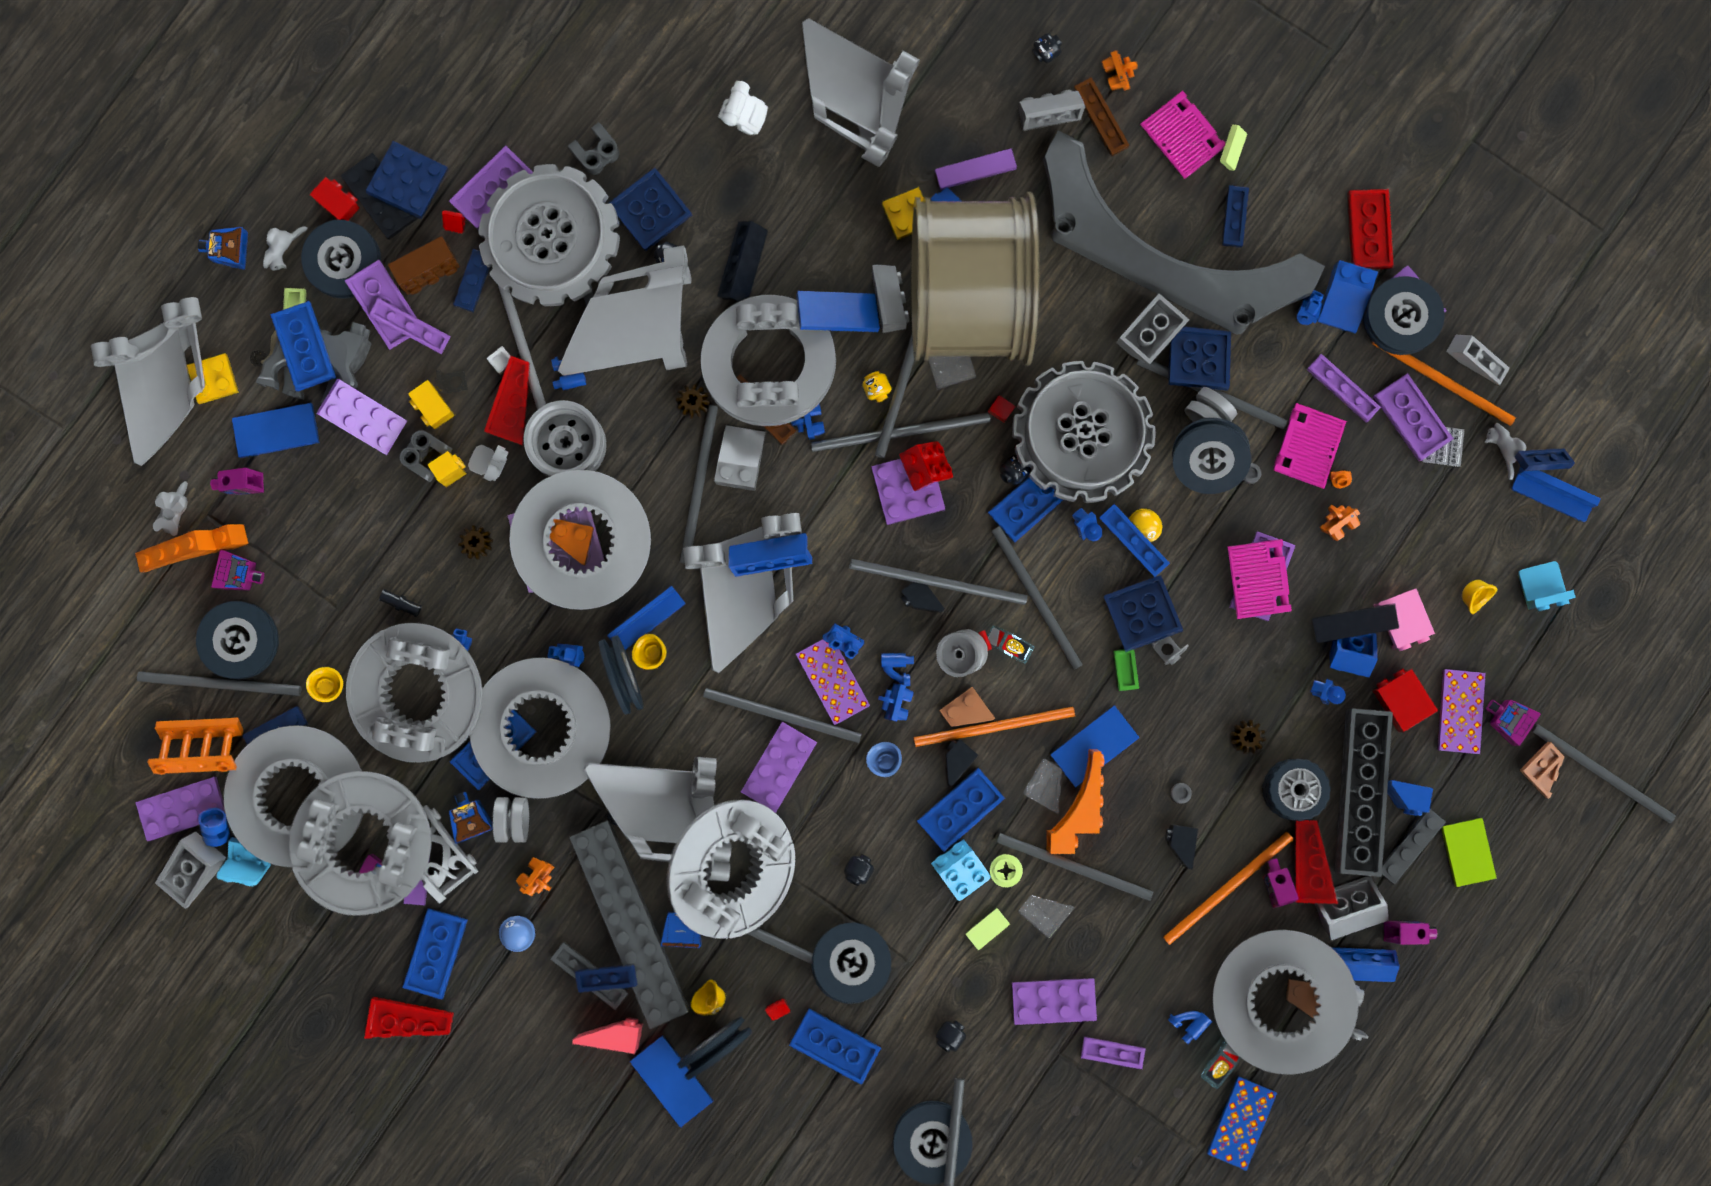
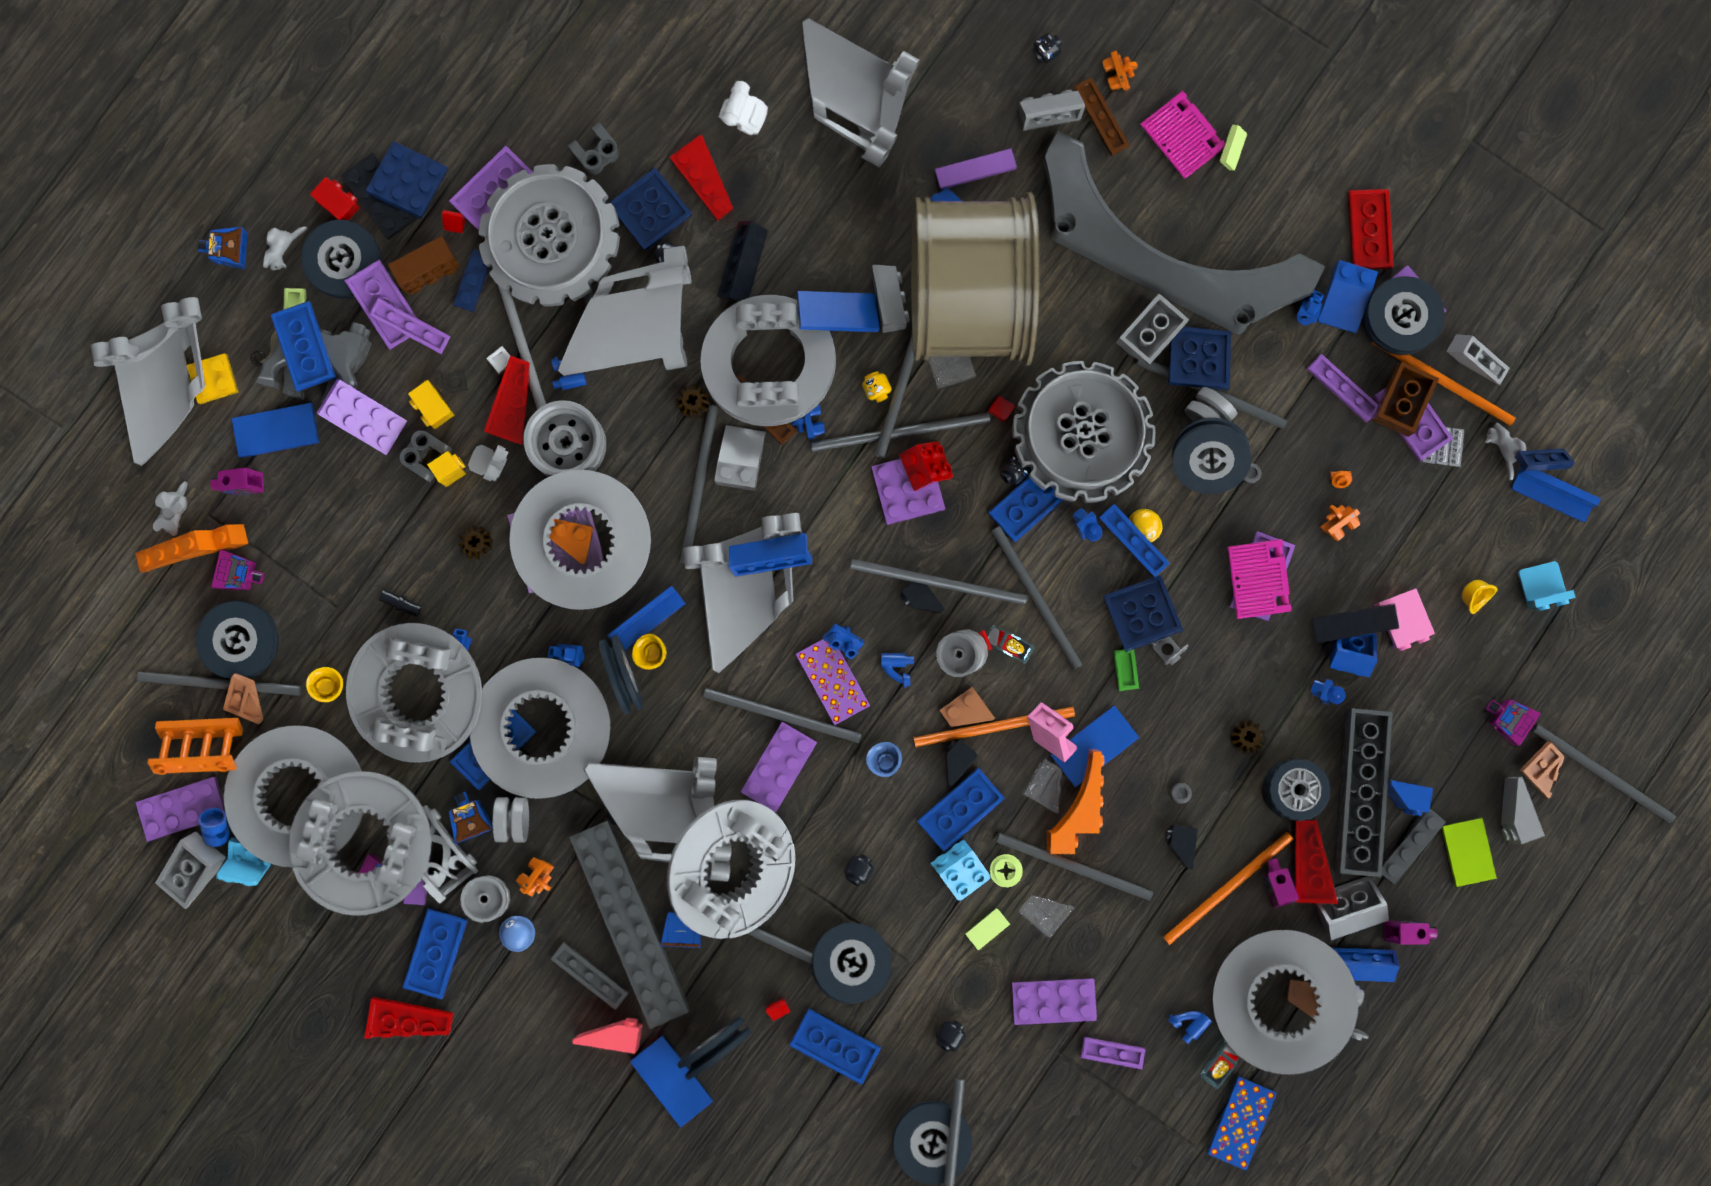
dark blue plate [242,706,308,745] -> none
dark blue plate [575,965,638,993] -> none
yellow helmet [691,979,725,1015] -> none
blue hips [878,683,913,721] -> none
yellow plate [882,187,924,240] -> none
dark blue plate [1222,185,1249,248] -> none
dark pink window [1273,403,1347,489] -> none
red brick [1373,668,1438,732] -> none
medium lavender tile [1437,669,1485,754] -> none
none -> nougat wing [223,673,263,724]
none -> light grey wheel [460,875,511,922]
none -> red wing [670,134,733,221]
none -> bright pink panel [1028,702,1077,762]
none -> reddish brown brick [1372,362,1439,437]
none -> light grey slope [1501,777,1545,844]

